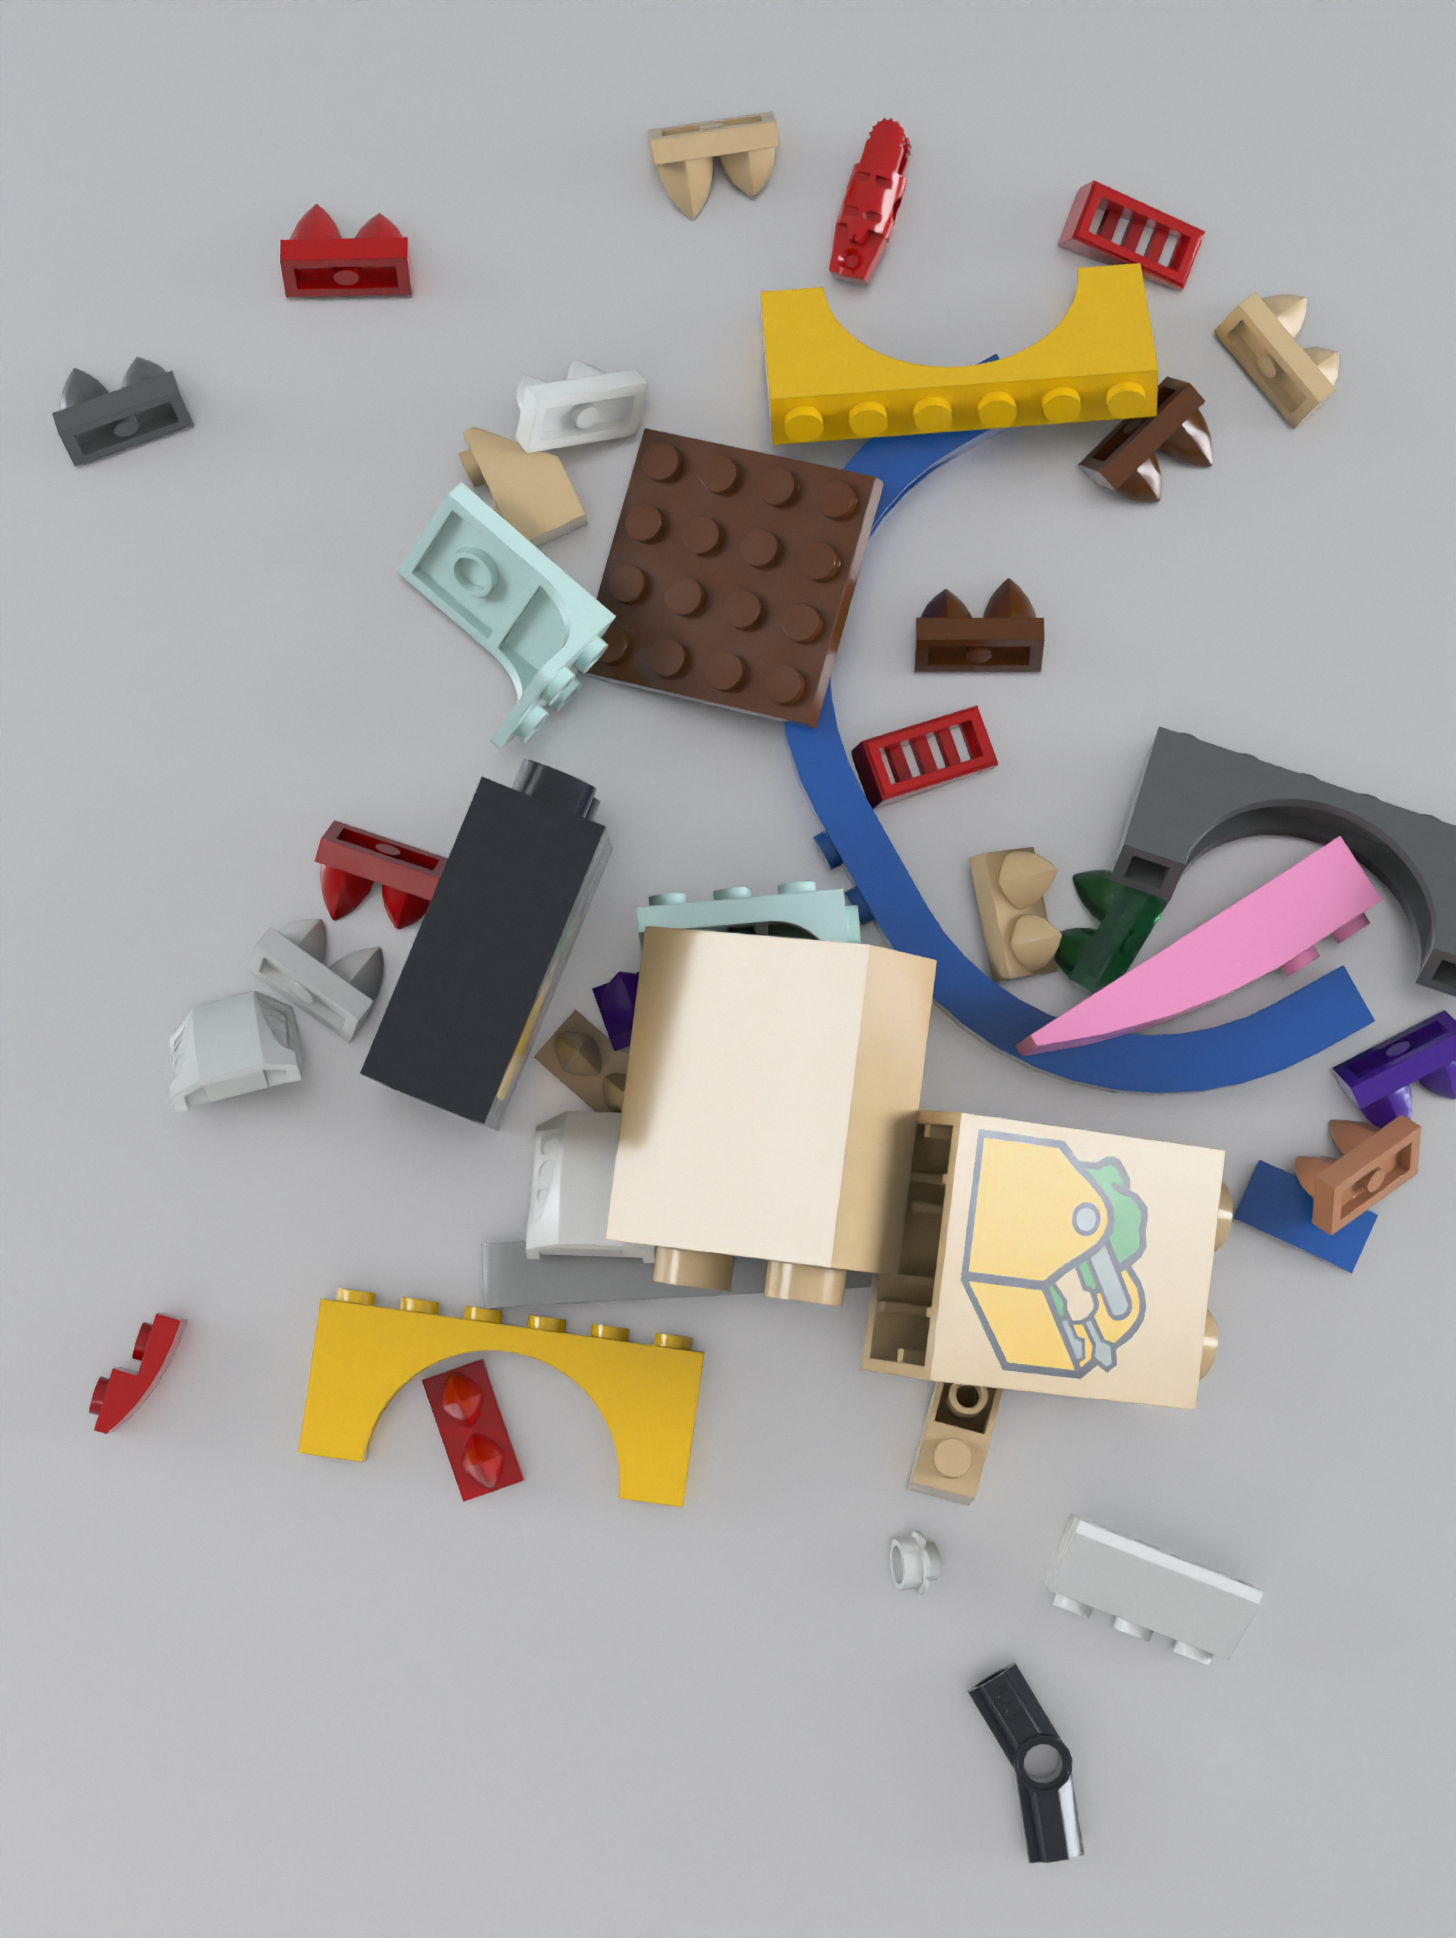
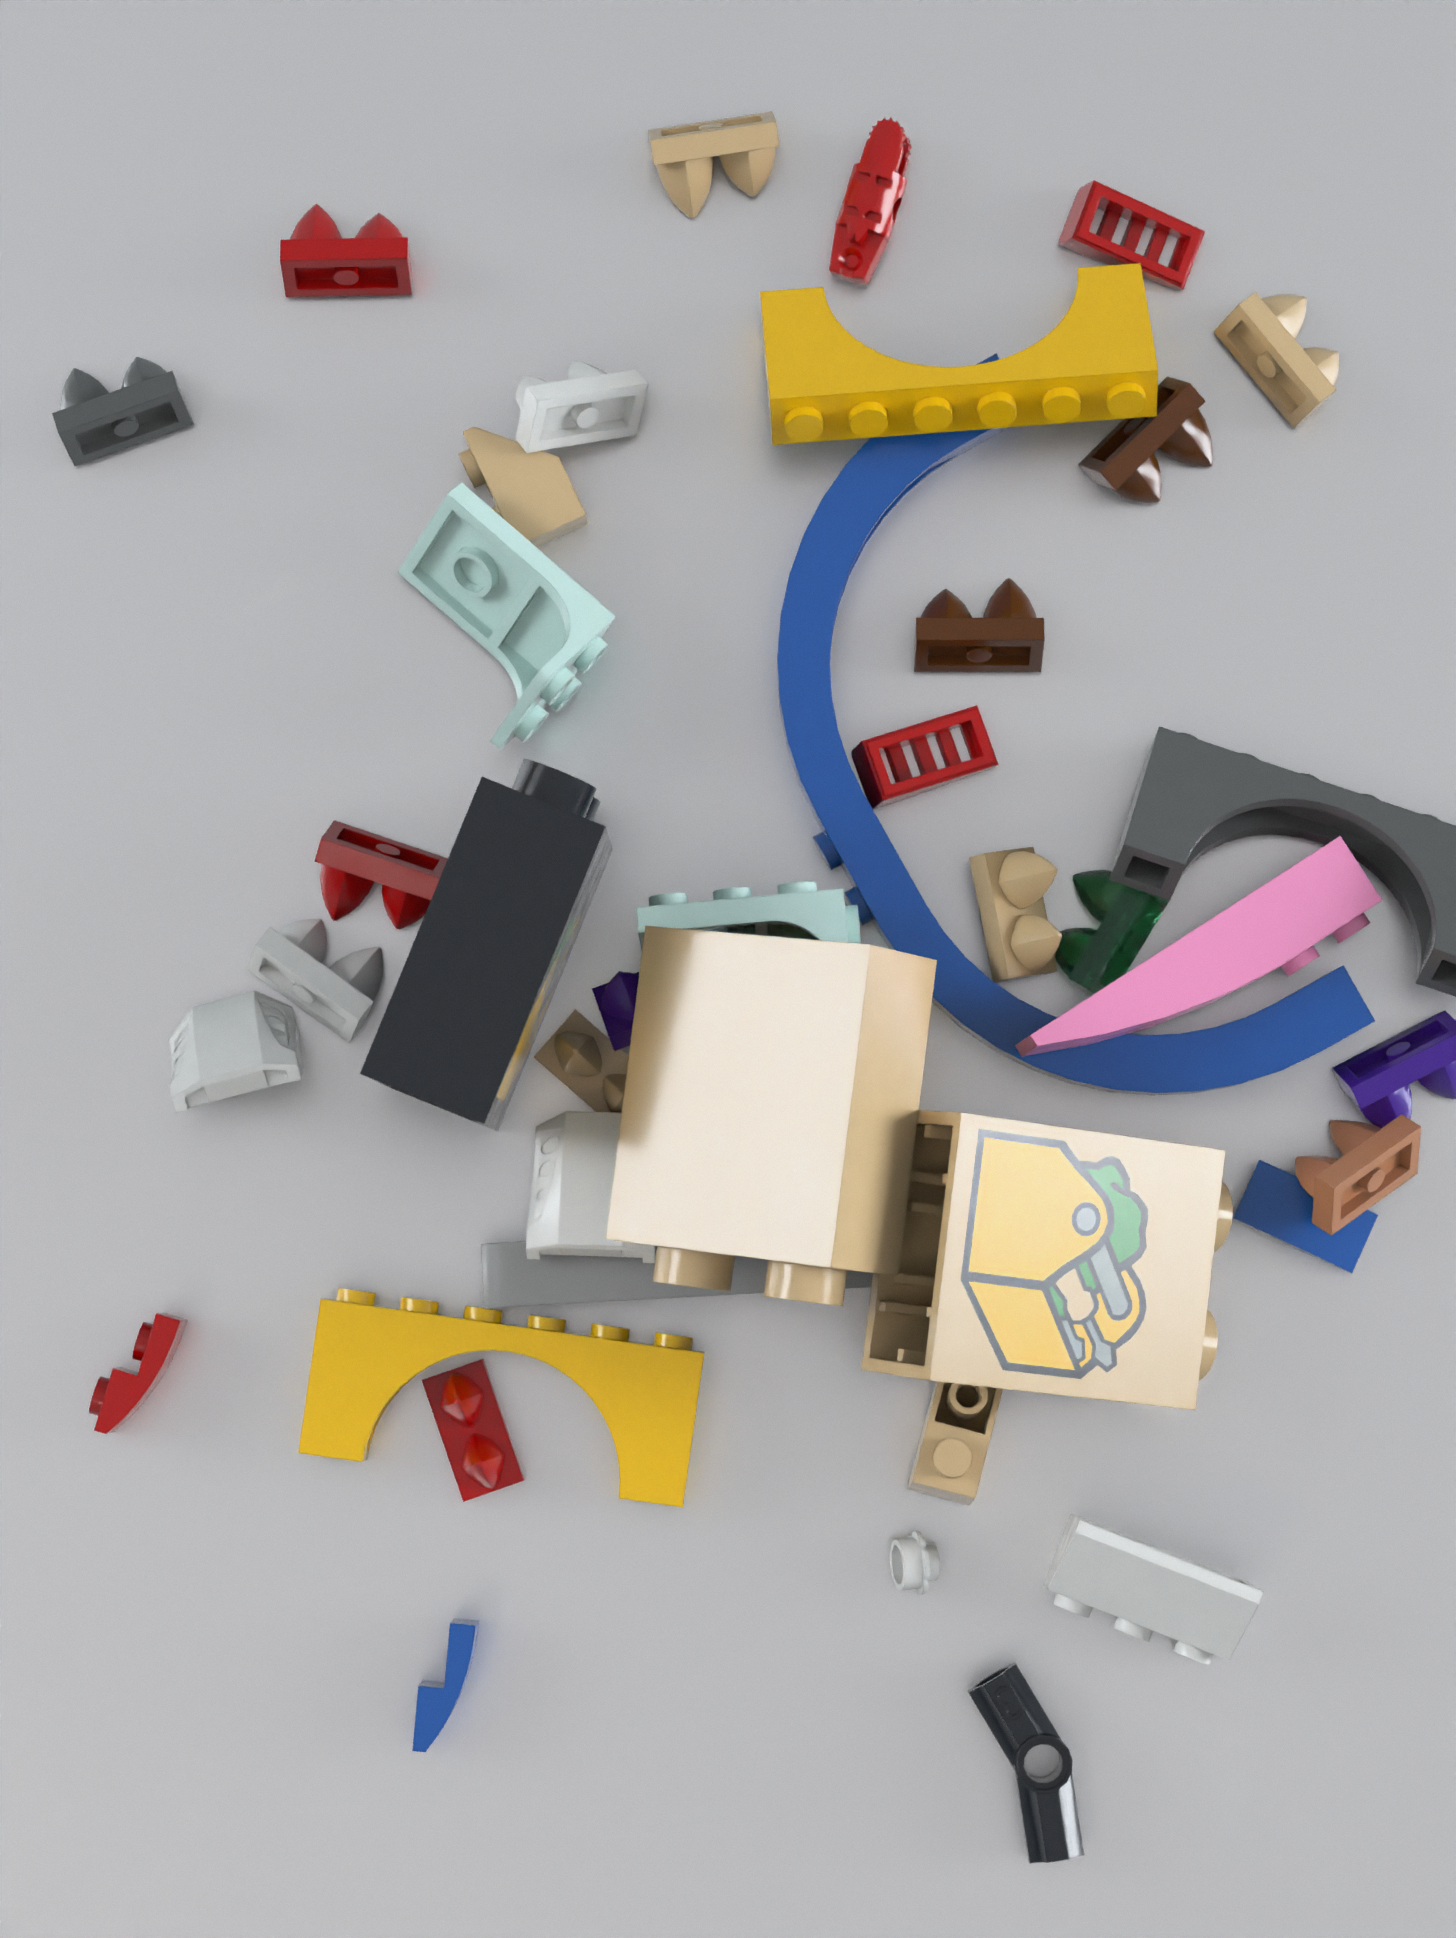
reddish brown plate [578,428,884,729] -> none
none -> blue slope [412,1618,479,1752]

